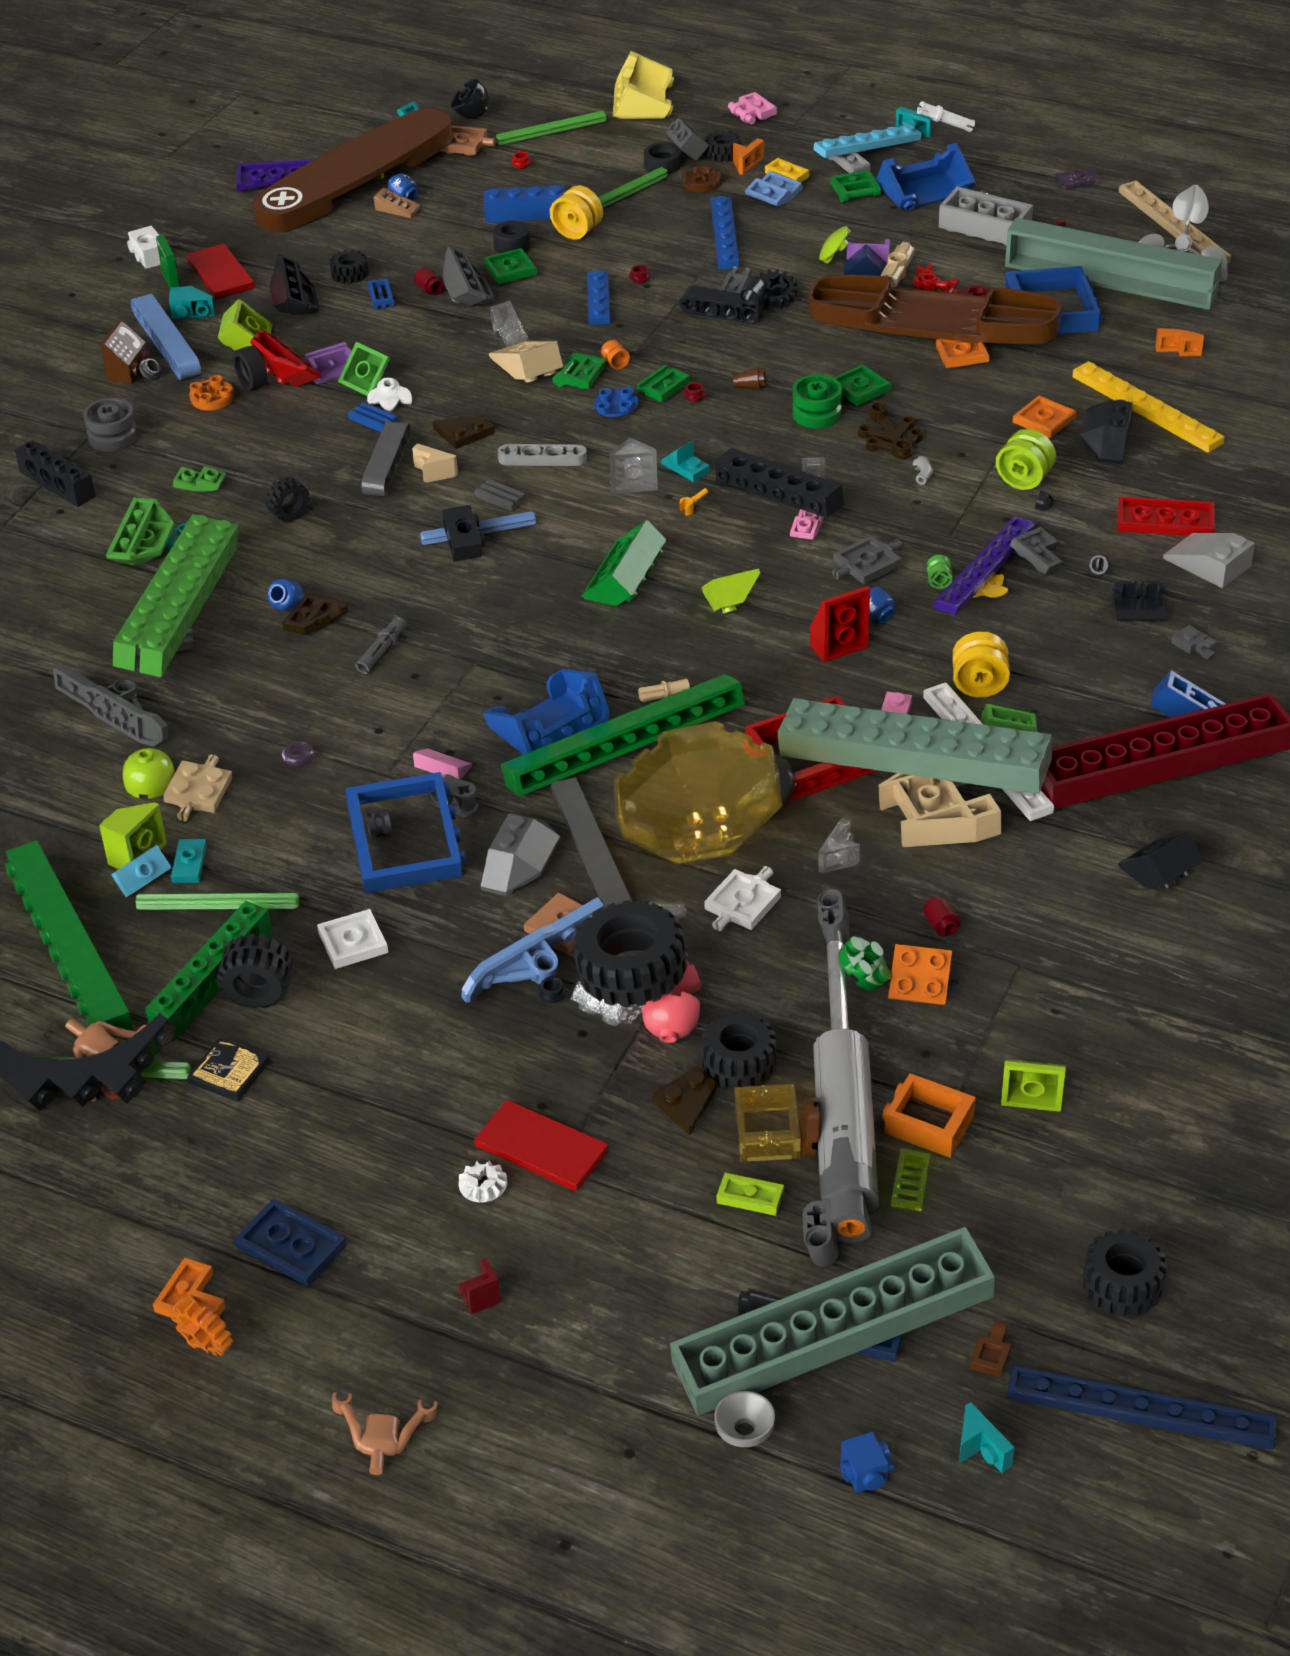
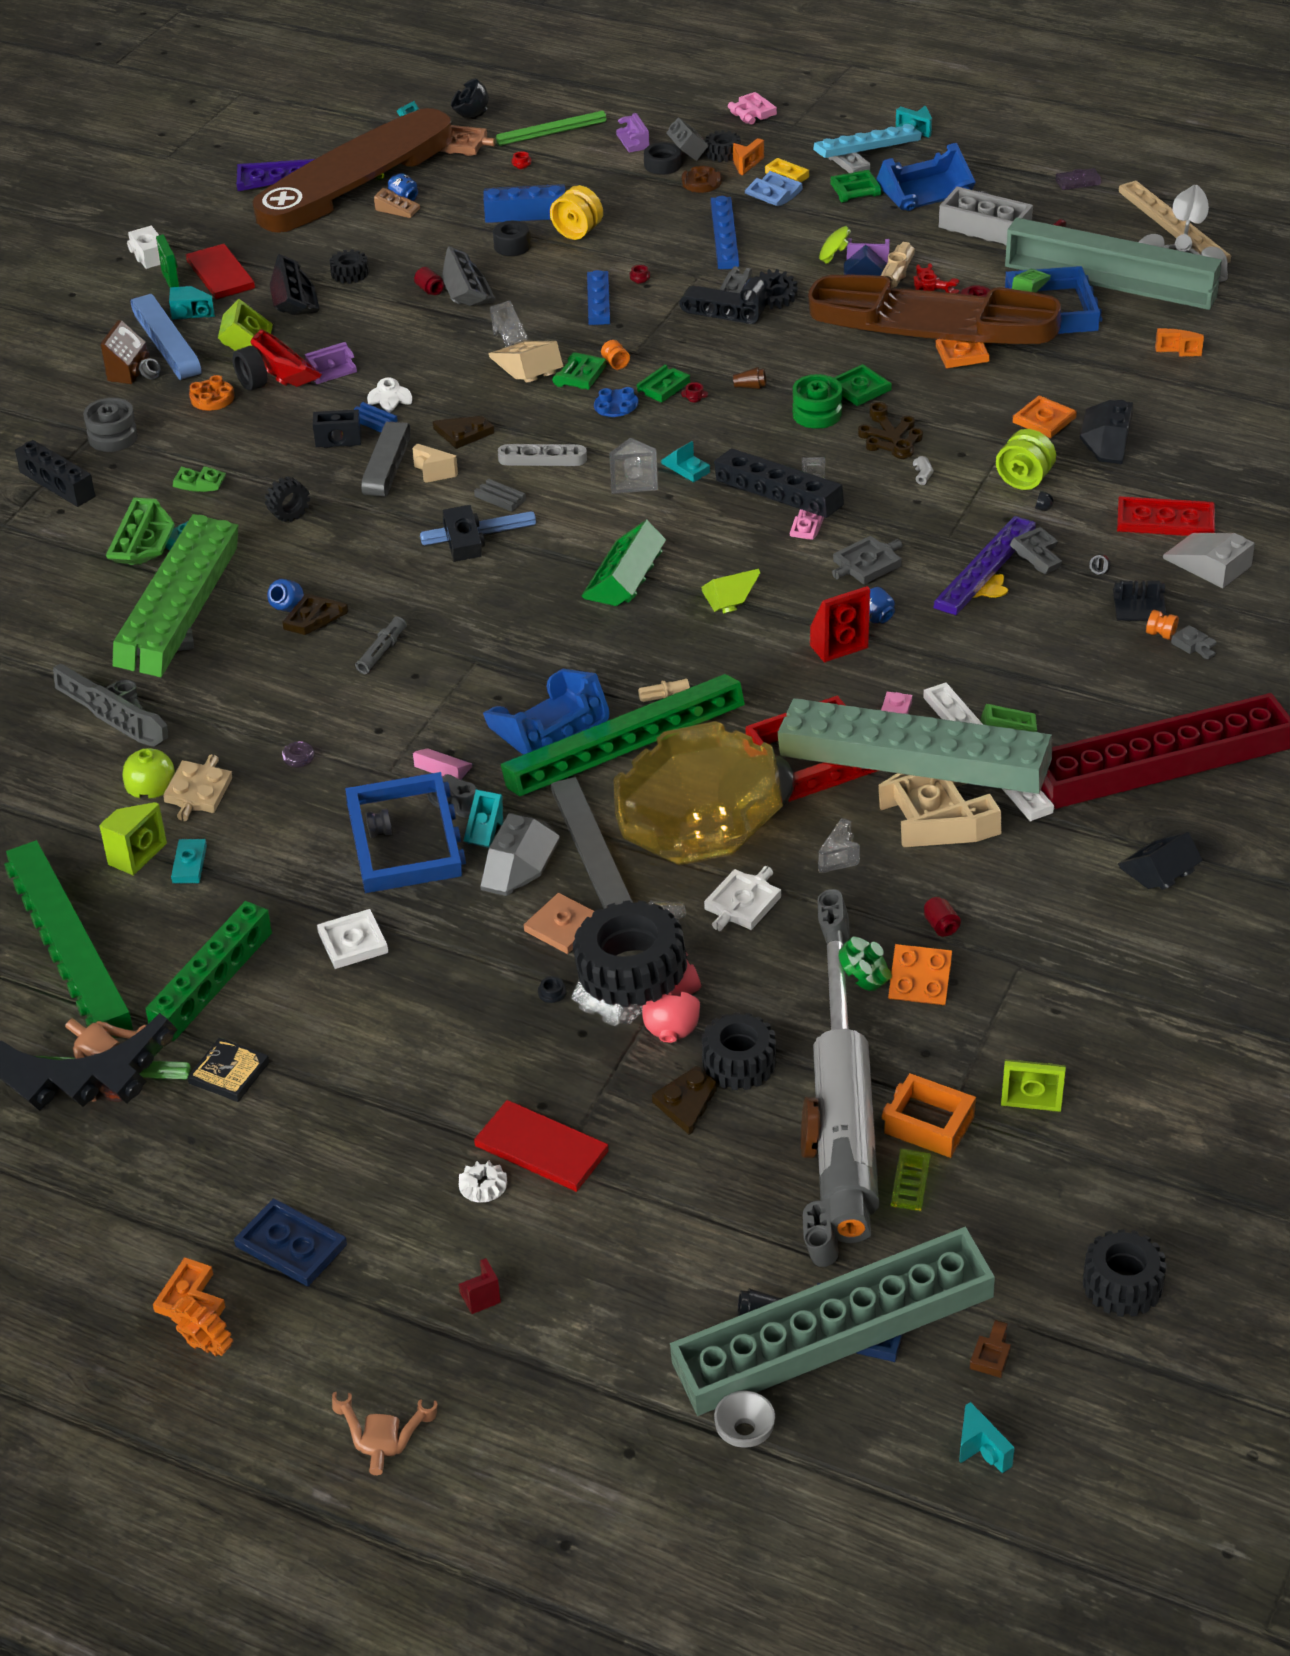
medium azure plate [111,845,172,897] -> none
bright green axle [135,893,299,910] -> none
black tyre [217,934,294,1008] -> none
bright green slope [338,342,390,396] -> none
blue tile [367,279,394,310] -> none
medium blue piece [461,897,604,1002] -> none
green plate [483,248,537,284] -> none
bright green axle [598,167,668,208] -> none
light yellow windscreen [613,51,674,119] -> none
light orange hand [680,488,708,516] -> none
lime plate [717,1173,784,1216] -> none
clear yellow window [734,1084,801,1162] -> none
blue brick [840,1432,894,1493] -> none
white pin [917,101,975,132] -> none
bright green wheel [927,555,953,589] -> none
yellow wheel [952,632,1010,697] -> none
dark blue tile [1007,1365,1277,1450] -> none
yellow plate [1073,361,1225,453] -> none
blue slope [1150,670,1226,718] -> none
none -> black brick [313,409,361,448]
none -> teal slope [463,790,503,848]
none -> medium lavender hinge [616,113,649,153]
none -> bright green slope [1012,268,1051,293]
none -> orange wheel [1146,610,1179,640]

